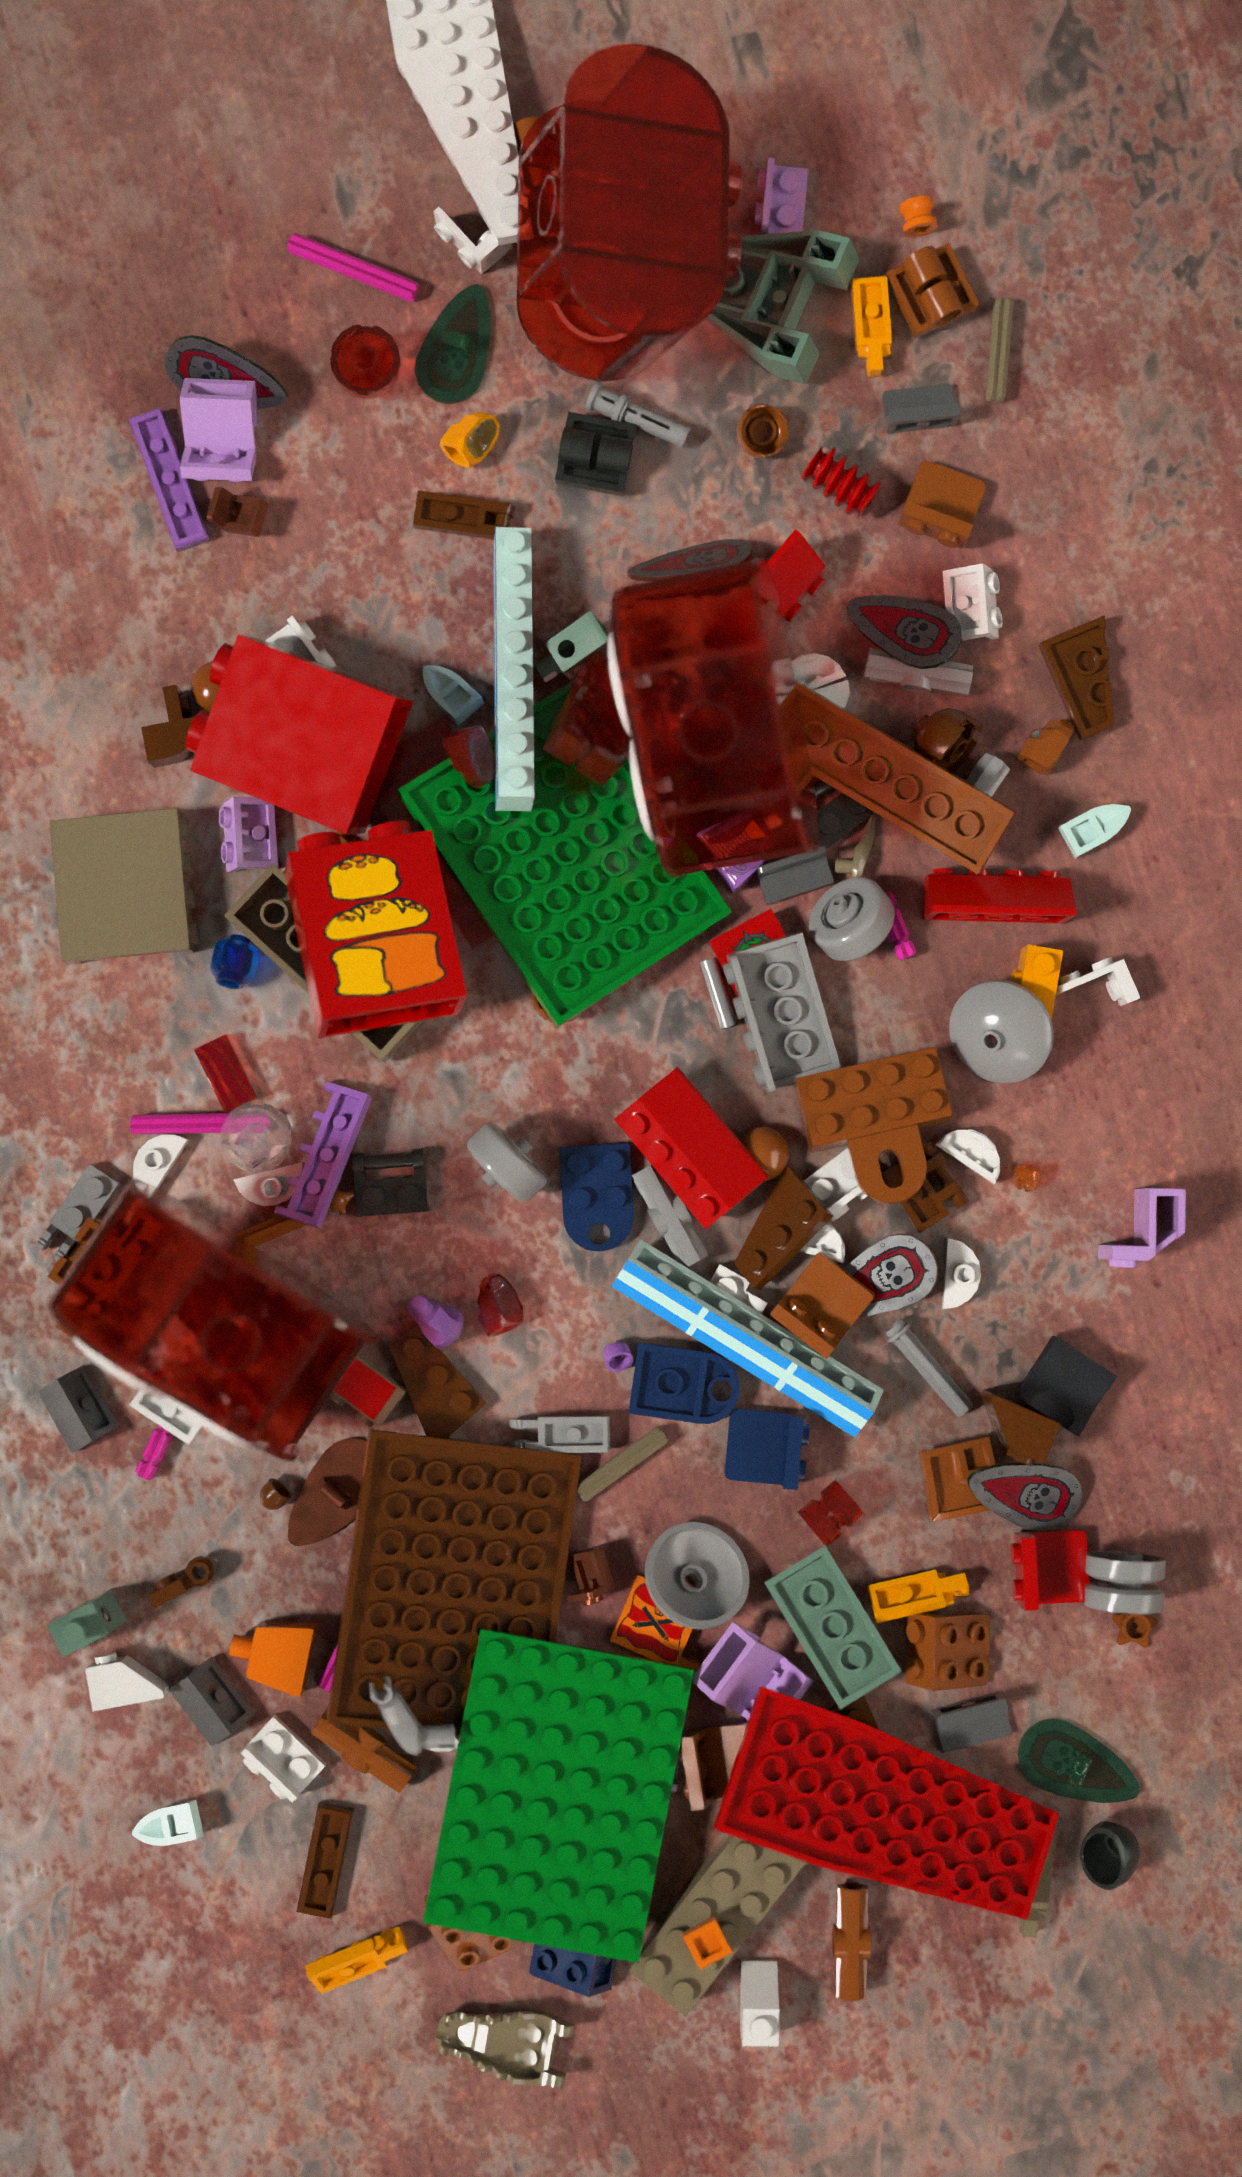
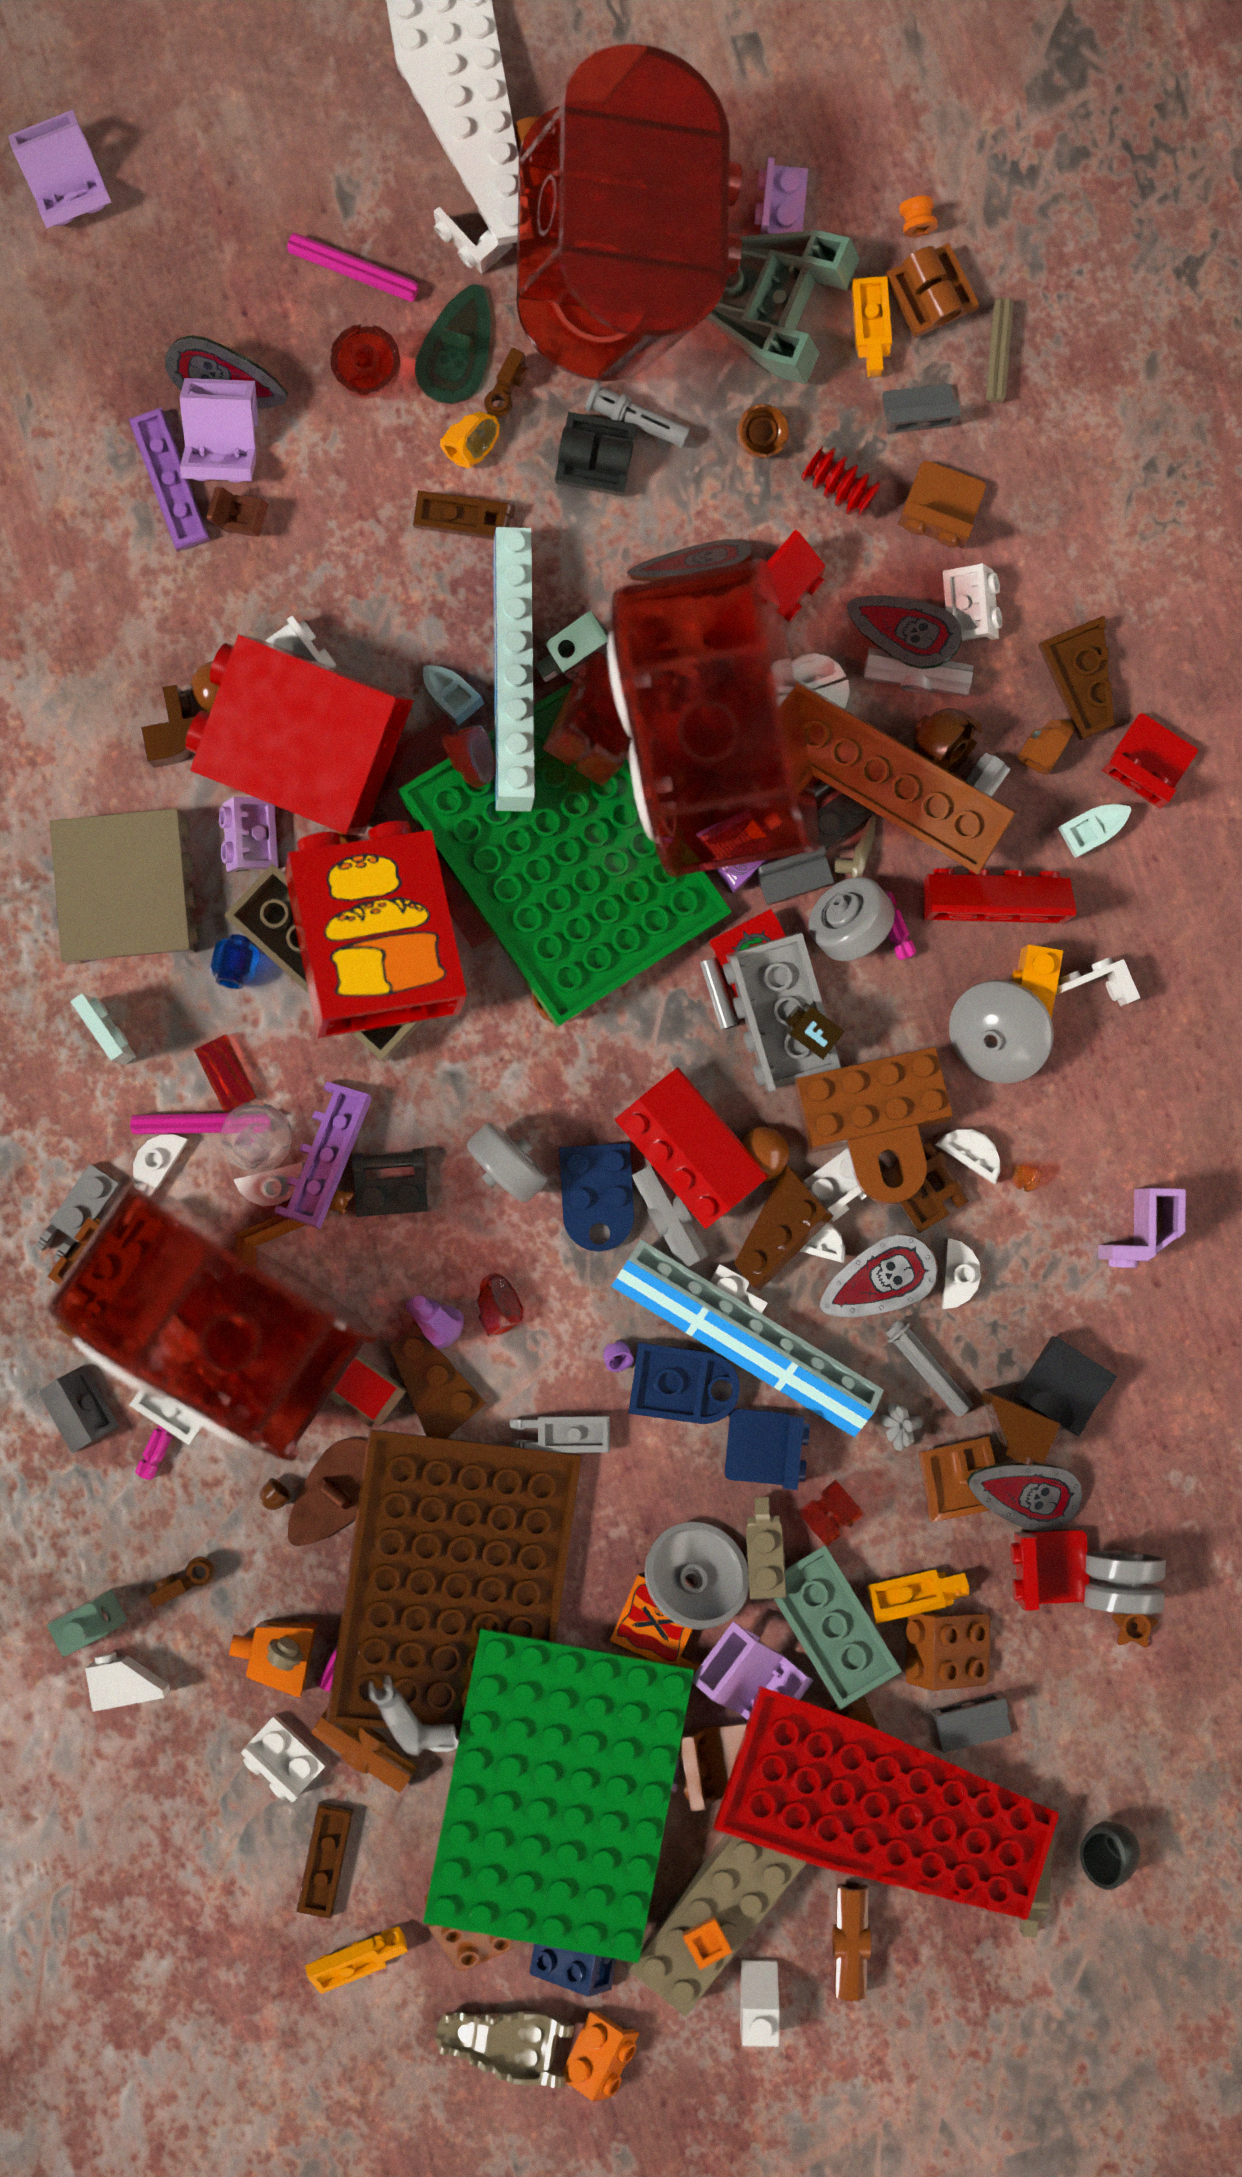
light aqua plate [132,1800,204,1846] -> none
dark grey panel [169,1656,255,1746] -> none
copper bracket [567,1547,615,1606] -> none
dark tan axle [577,1427,668,1502] -> none
dark orange bracket [769,1252,875,1359] -> none
clear green shield [1017,1718,1140,1803] -> none
none -> lavender piece [8,109,111,228]
none -> light aqua plate [70,993,136,1065]
none -> dark tan plate [267,1637,303,1671]
none -> reddish brown plate [484,347,528,419]
none -> orange bracket [562,2010,639,2102]
none -> dark tan hinge [746,1497,787,1600]
none -> dark brown brick [784,1003,845,1060]
none -> light grey plant [881,1404,922,1451]
none -> red bracket [1101,713,1198,809]

